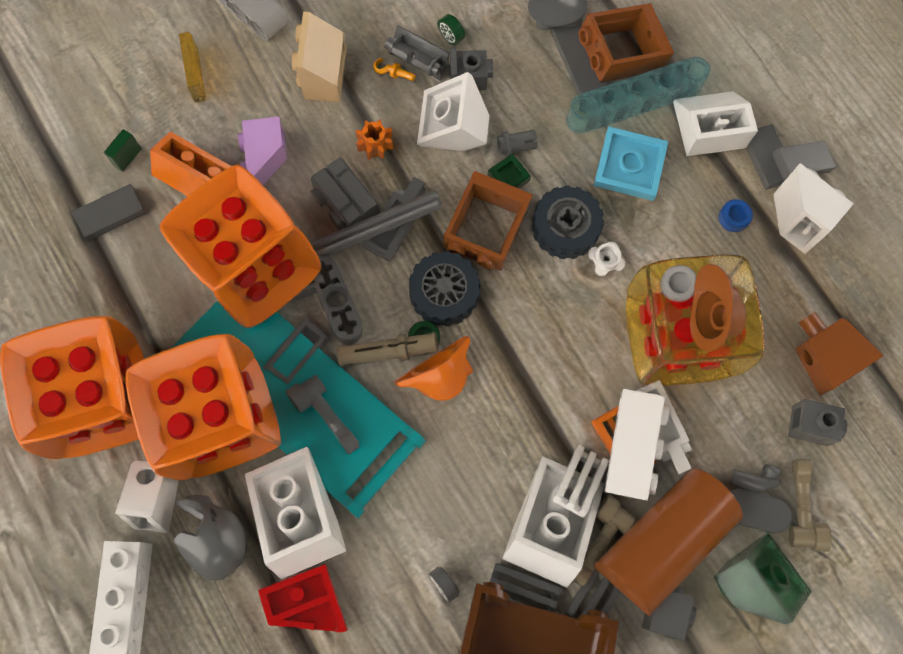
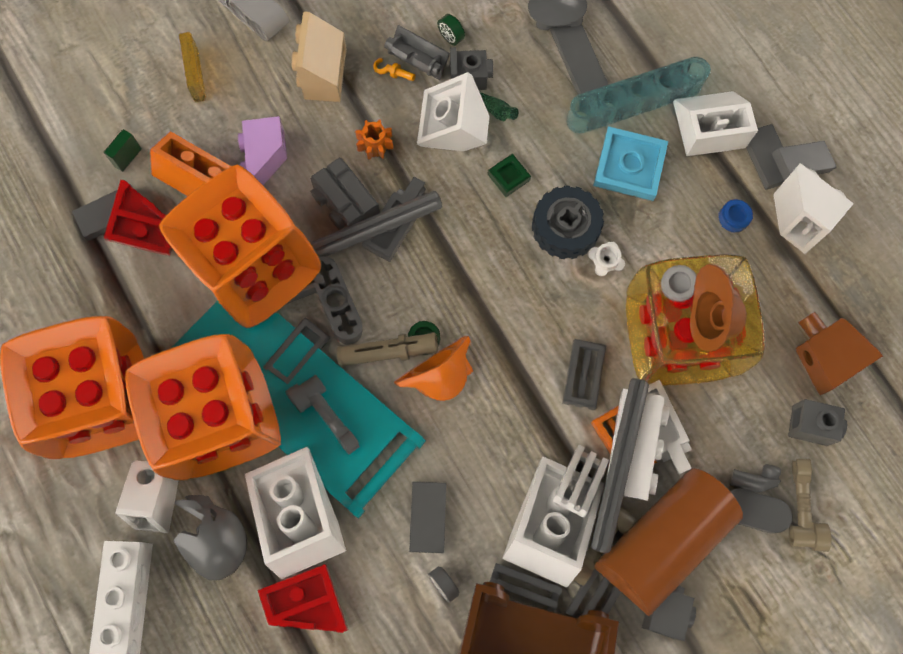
black wheel [409,251,480,327] -> none
dark orange window [443,171,533,271] -> none
dark grey pin [497,129,538,156] -> none
dark orange window [578,3,674,83] -> none
clear green slope [714,533,812,625] -> none
none -> red wing [104,180,173,257]
none -> dark grey tile [409,482,447,553]
none -> clear green bar [479,92,519,122]
none -> dark grey tile [562,339,606,410]
none -> dark grey axle [591,378,649,553]

